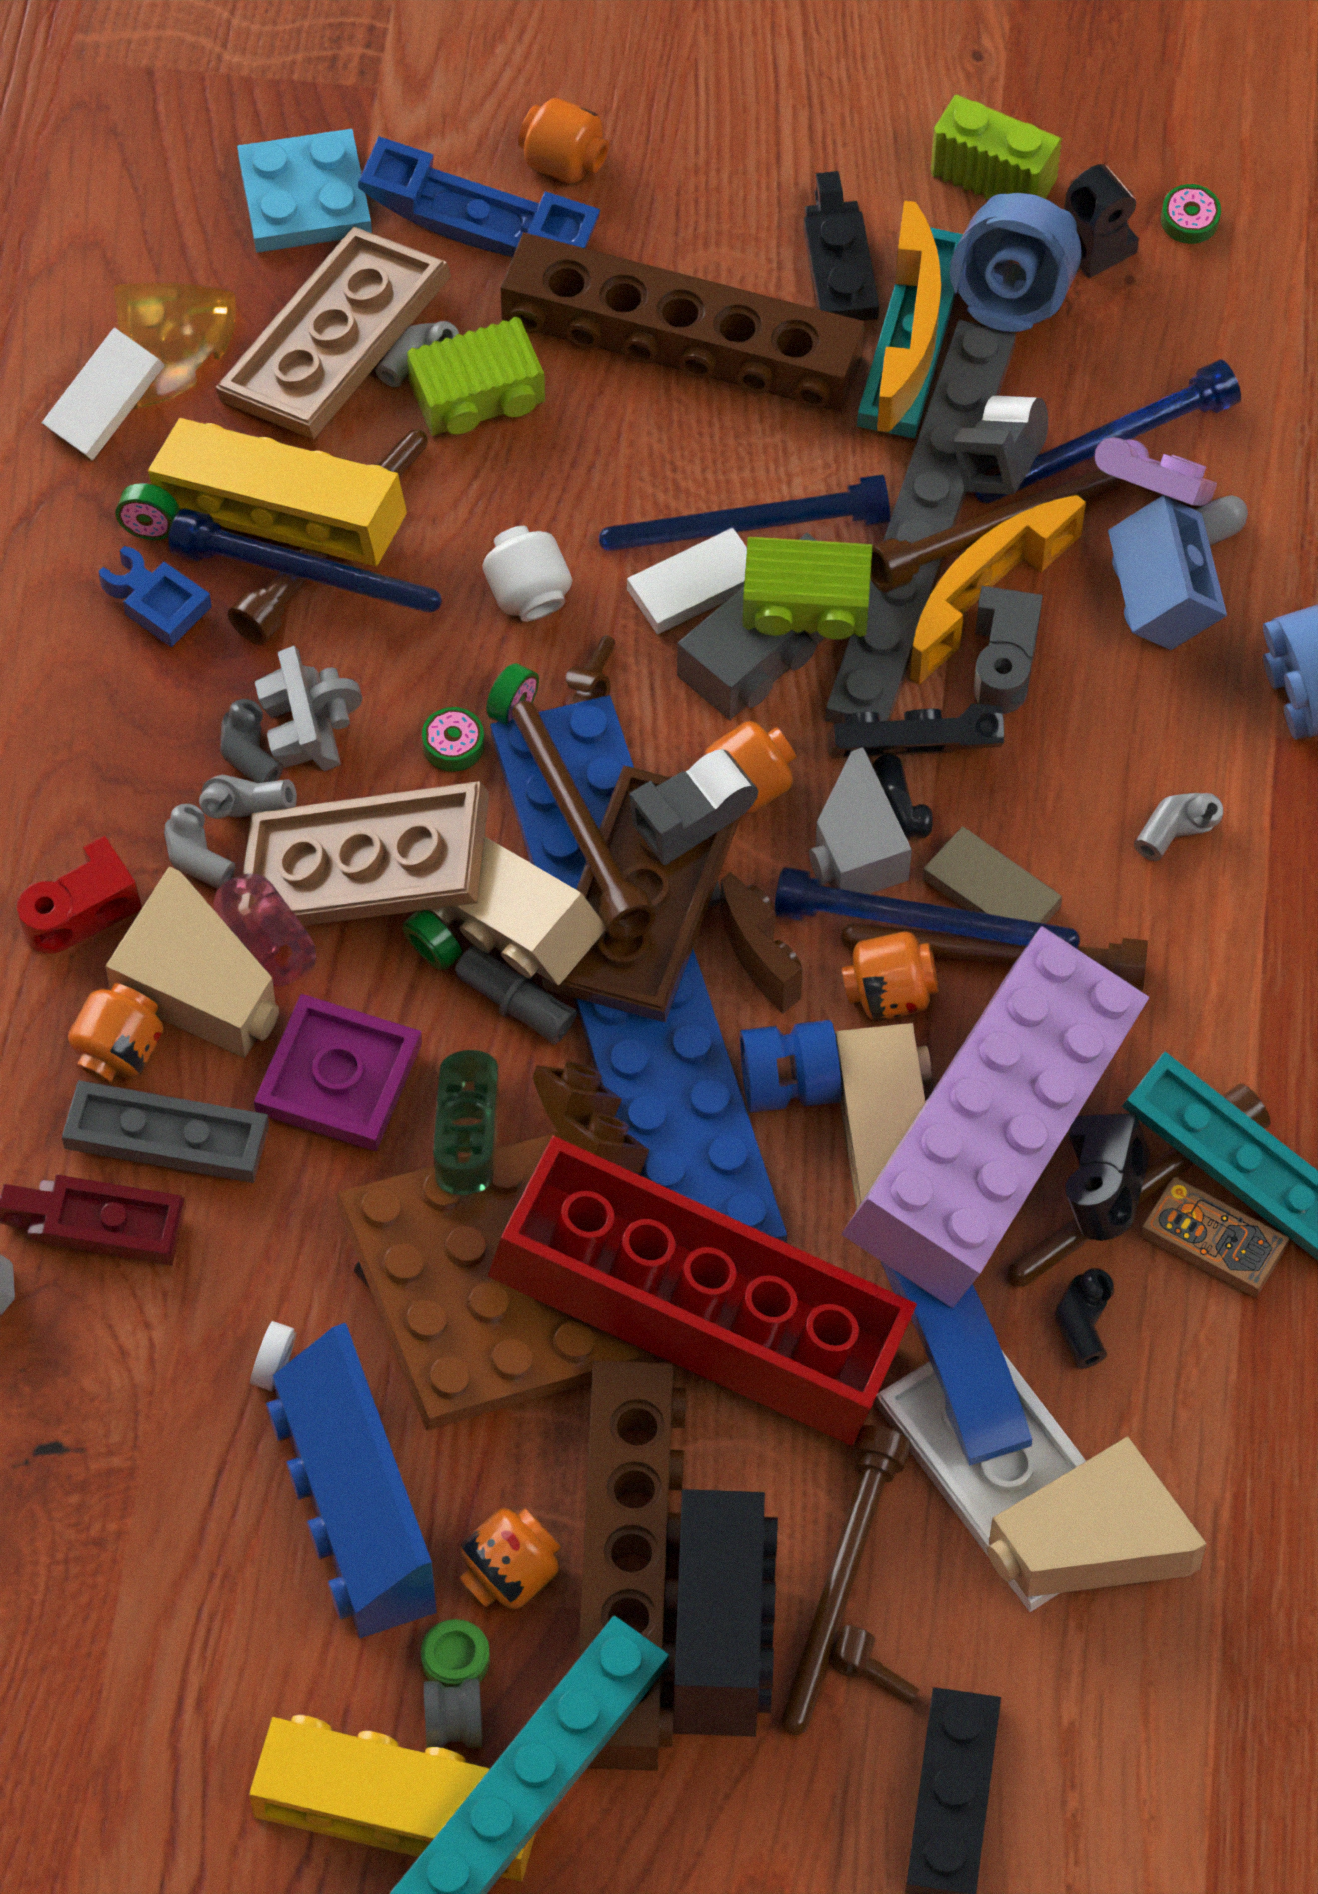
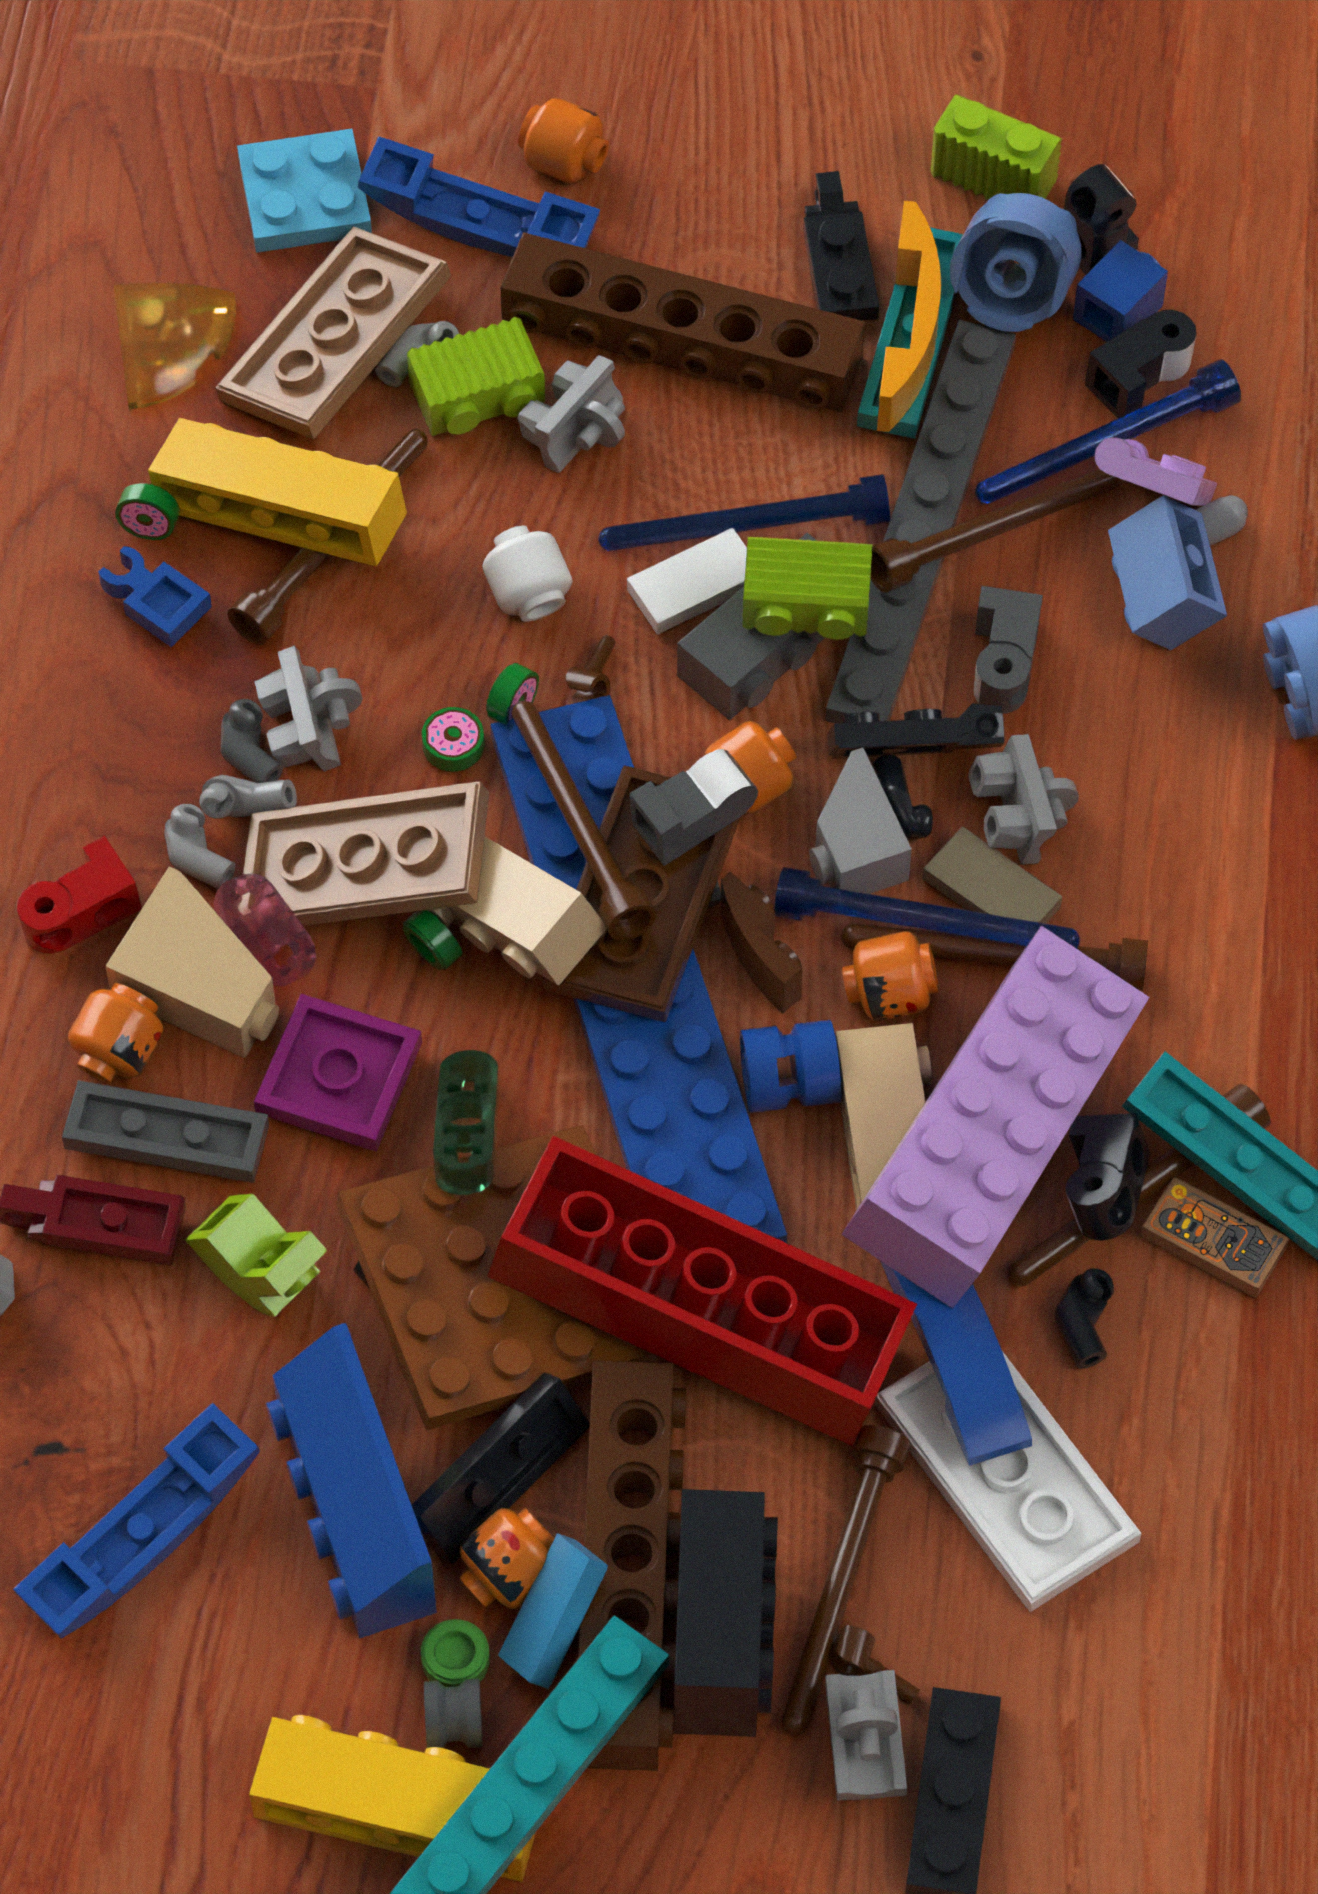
white tile [41,327,165,461] -> none
clear blue piece [168,508,442,613] -> none
white tile [250,1321,297,1391] -> none
dark grey axle [455,946,577,1045] -> none
reddish brown slope [533,1062,649,1173] -> none
light orange slope [910,495,1086,685] -> none
dark grey leg [953,396,1048,494] -> none
tan slope [987,1436,1206,1597] -> none
light grey arm [1134,793,1224,861] -> none
tile [1161,184,1221,244] -> none
none -> blue slope [13,1403,260,1639]
none -> lime brick [185,1193,327,1317]
none -> black plate [412,1372,590,1564]
none -> dark azure tile [498,1533,608,1689]
none -> light grey hips [518,355,625,473]
none -> light grey hips [825,1670,907,1801]
none -> light grey hips [968,734,1079,864]
none -> blue brick [1073,240,1168,342]
none -> black leg [1085,310,1197,423]

